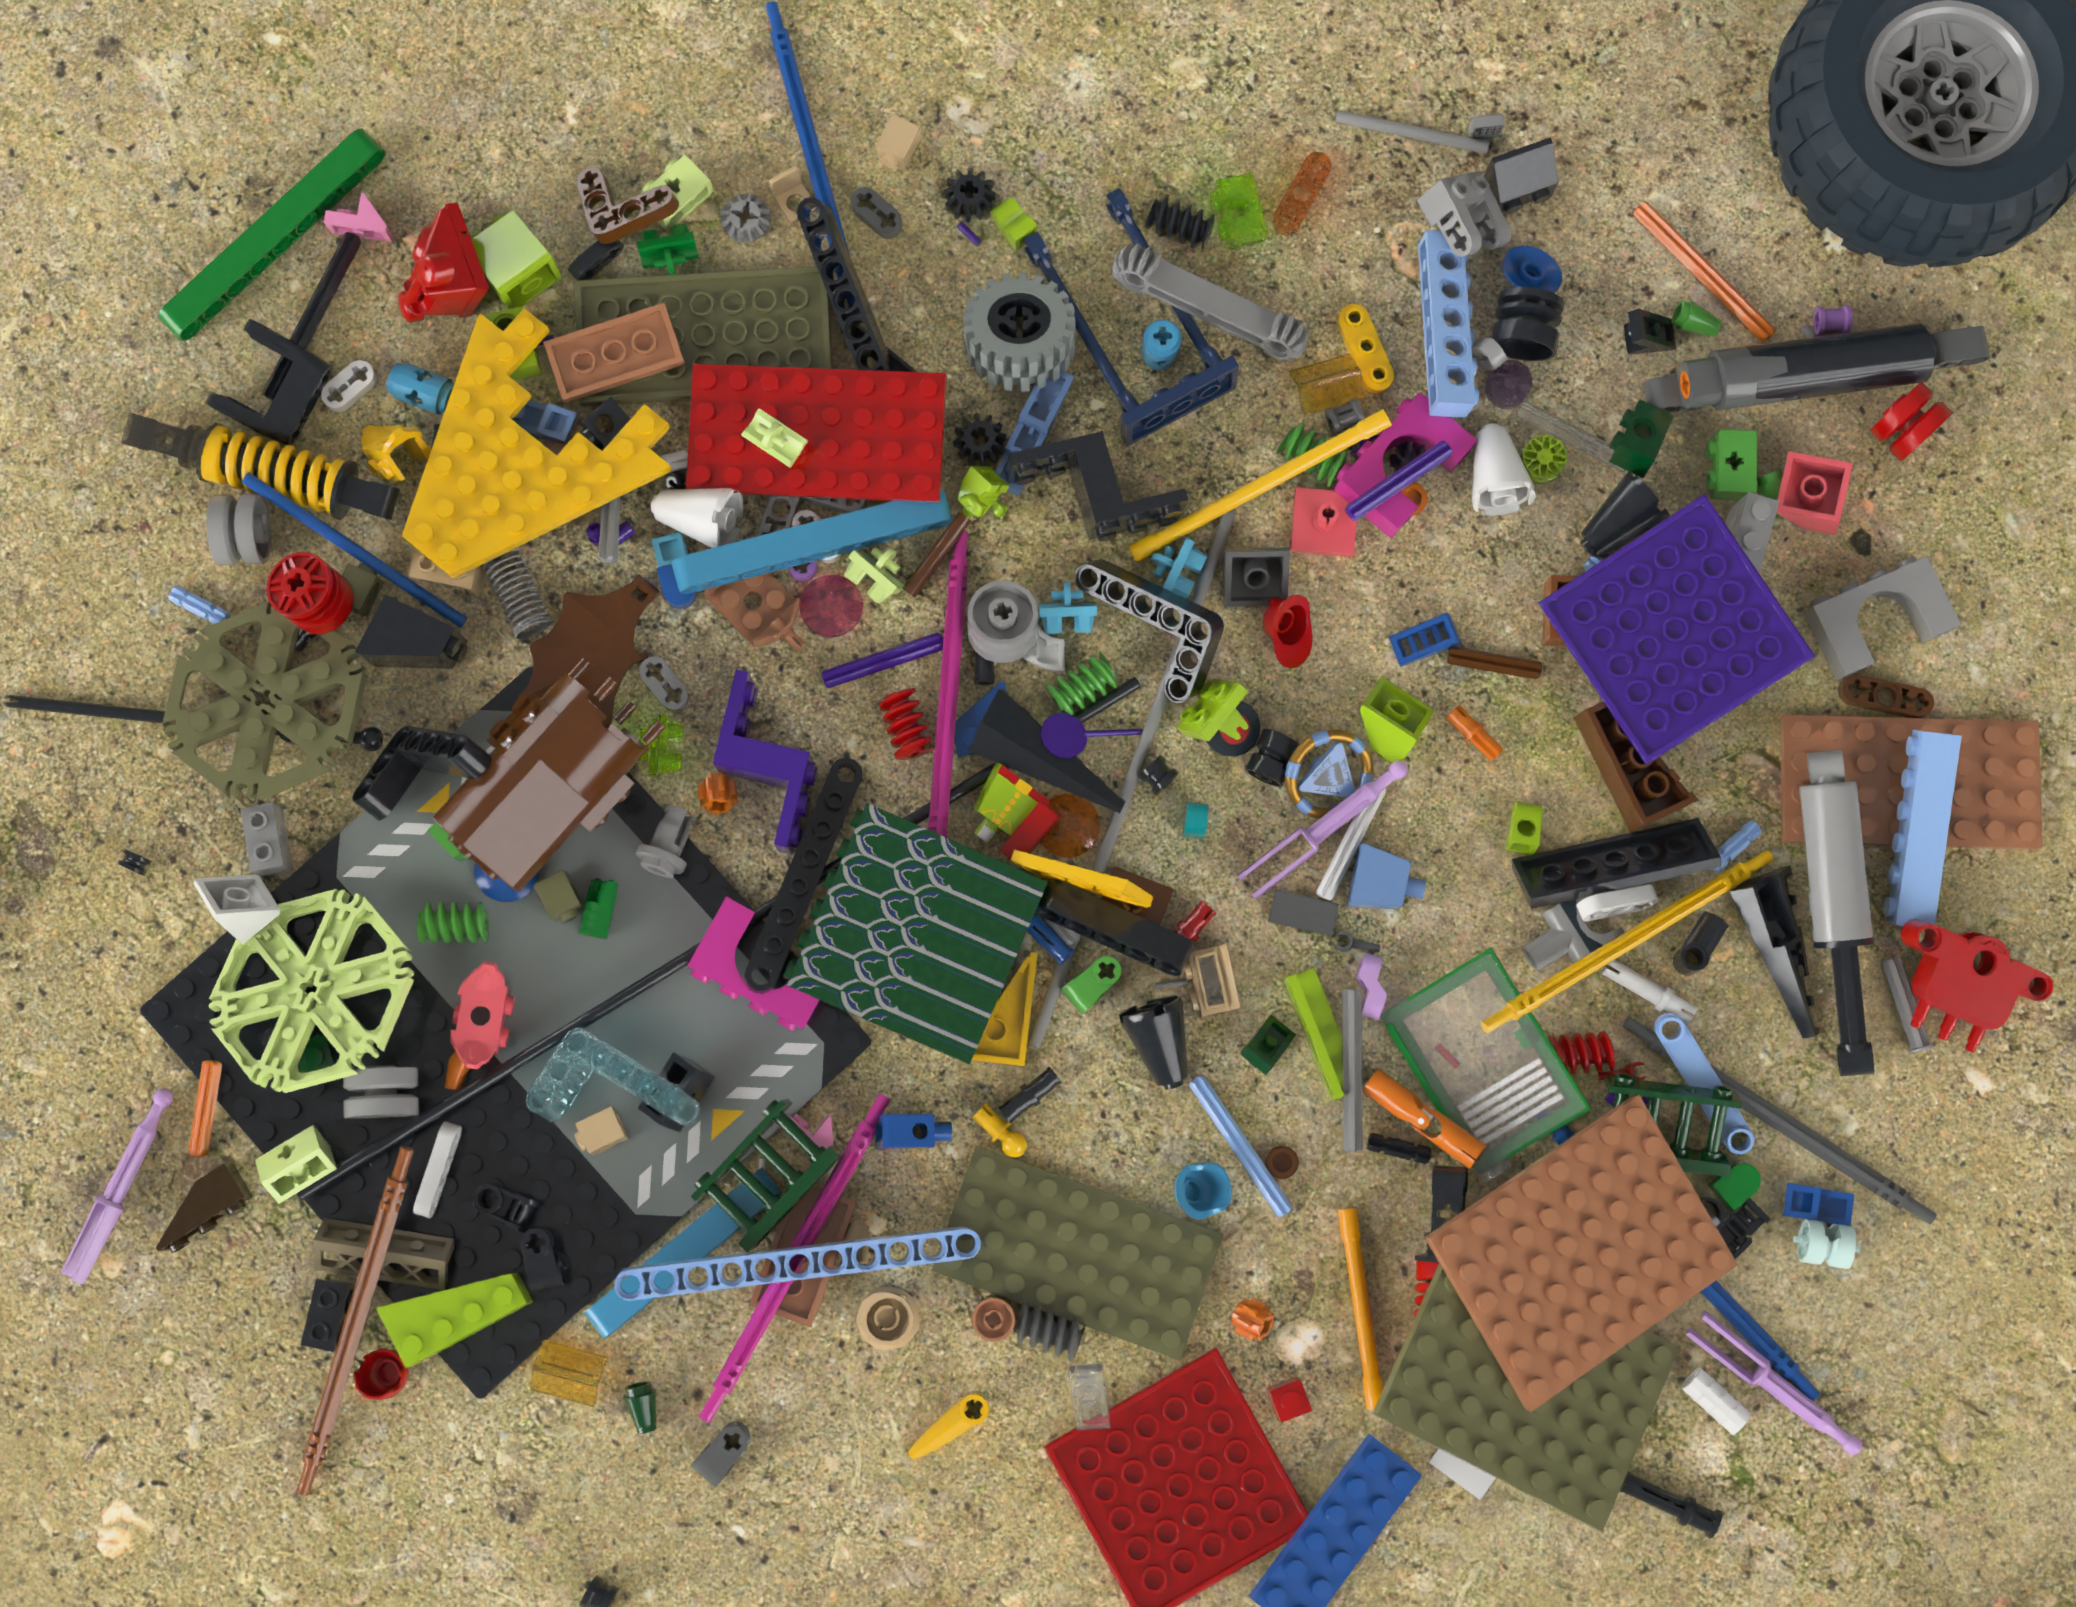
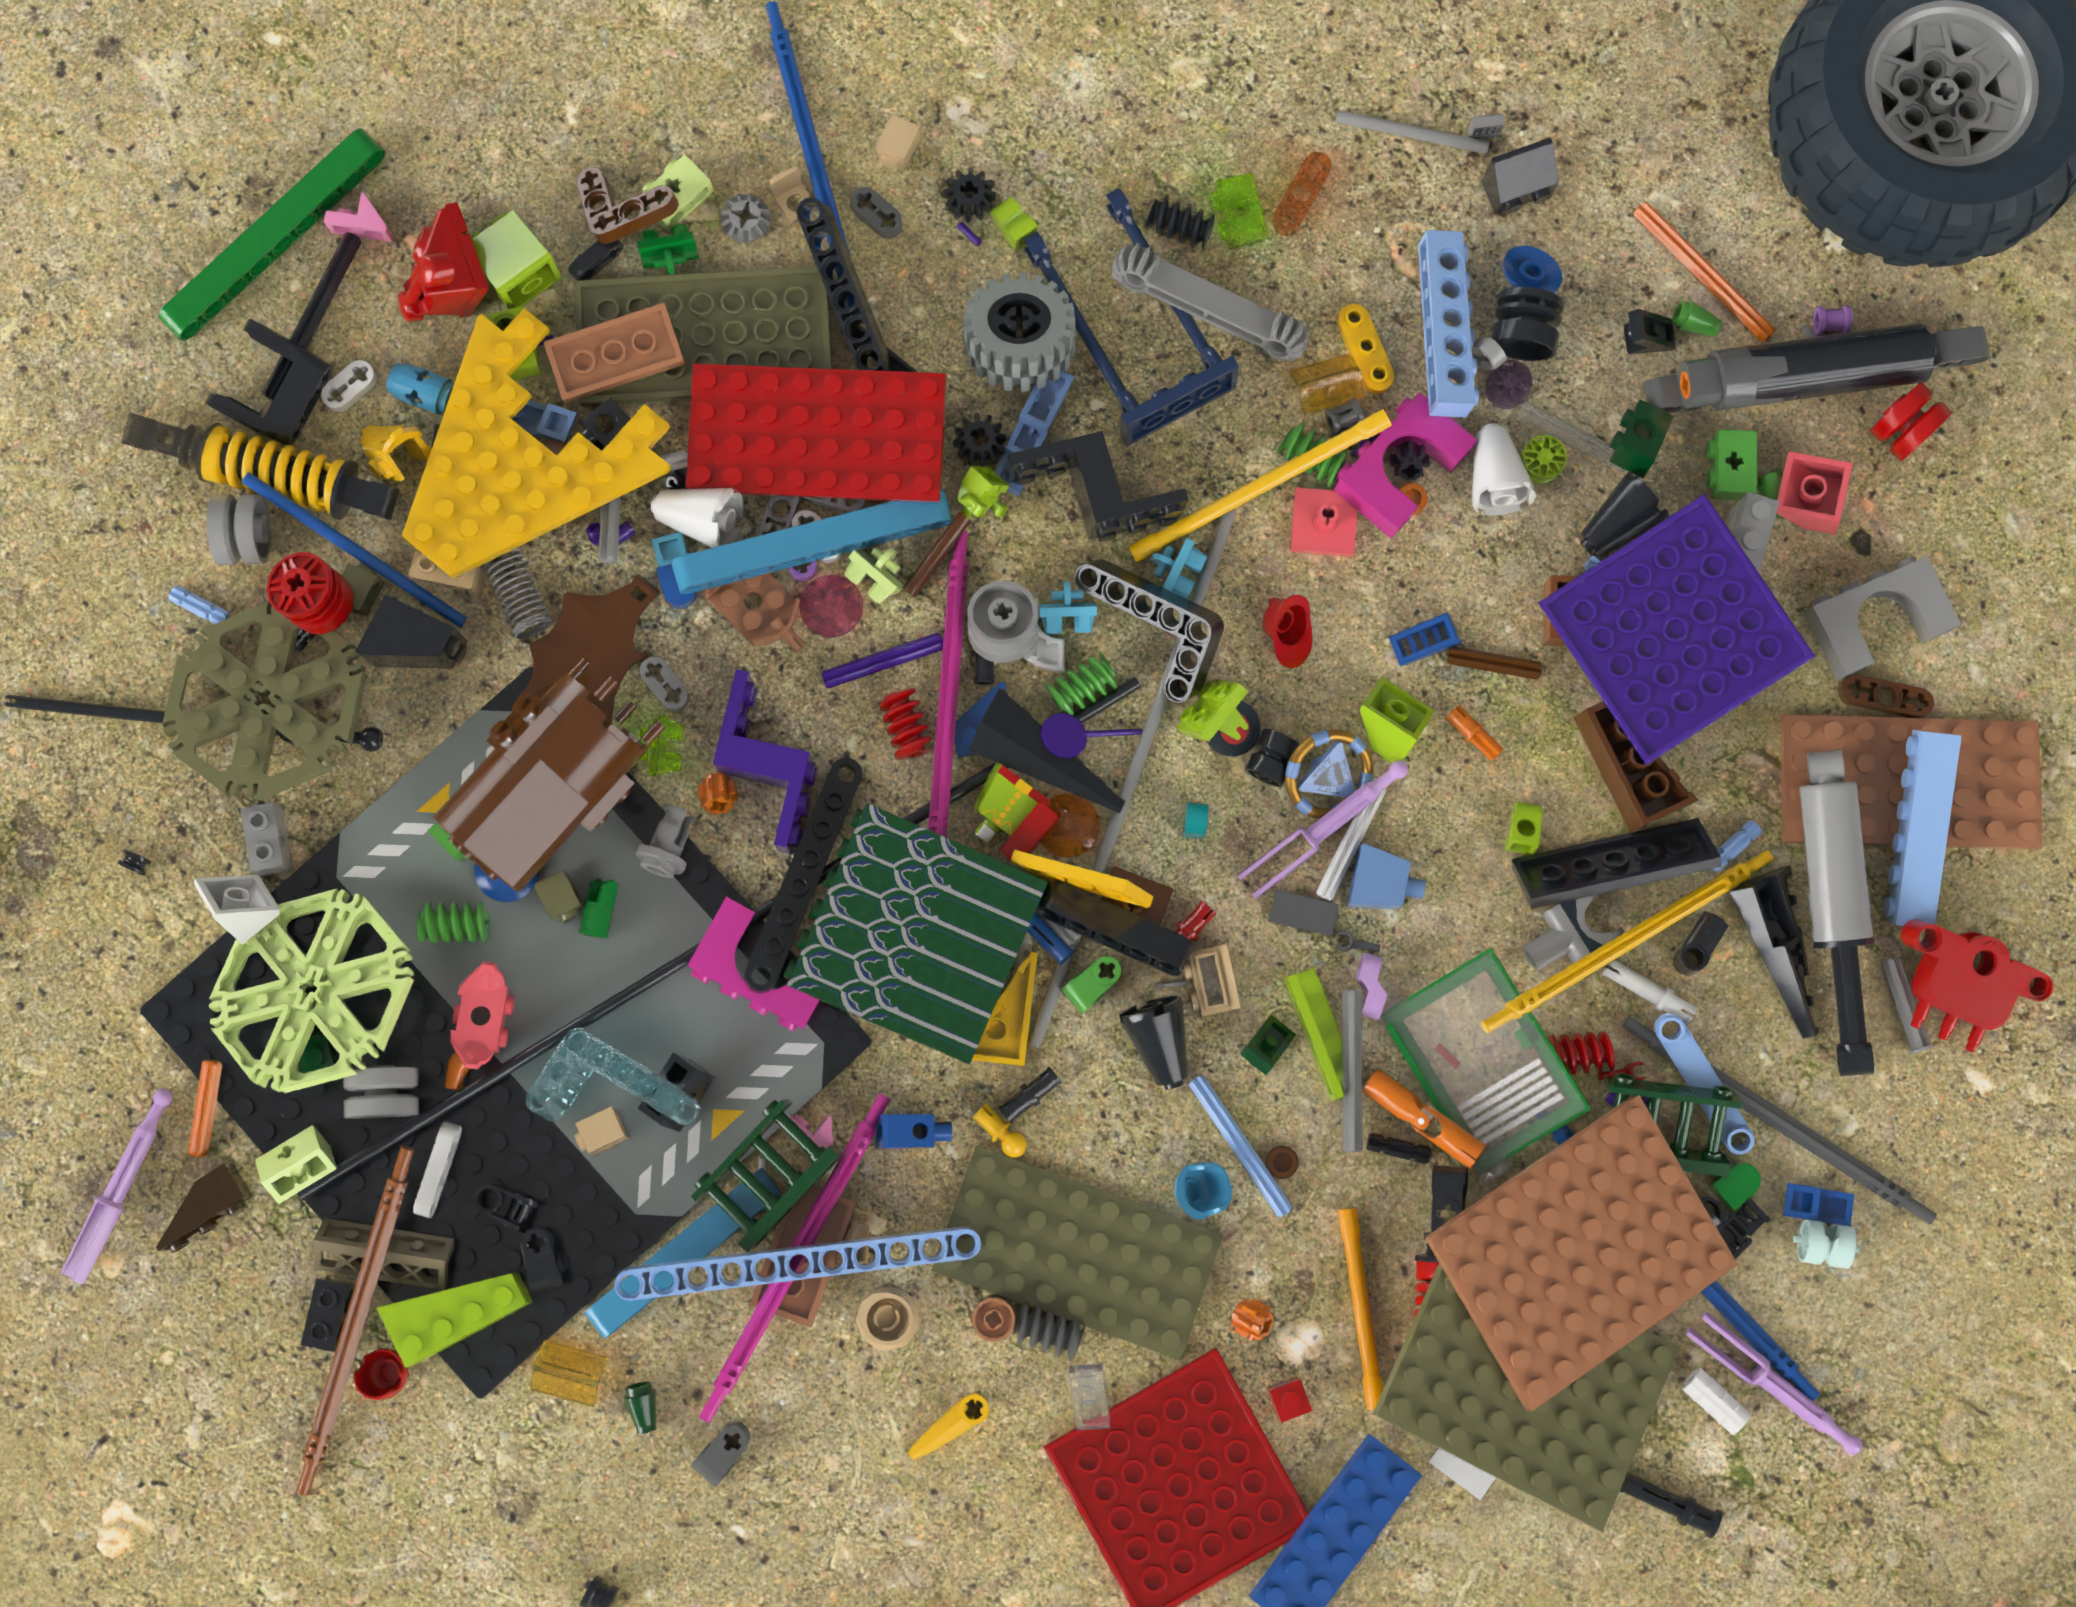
black beam [352,726,492,821] -> none
yellowish green hips [741,409,808,468] -> none
black wheel [1139,755,1179,795] -> none
dark azure piece [1141,320,1182,371] -> none
dark grey slope [1222,547,1290,607] -> none
dark purple axle [1345,441,1453,521] -> none
light grey brick [1417,171,1511,257] -> none
white beam [1576,884,1659,922] -> none

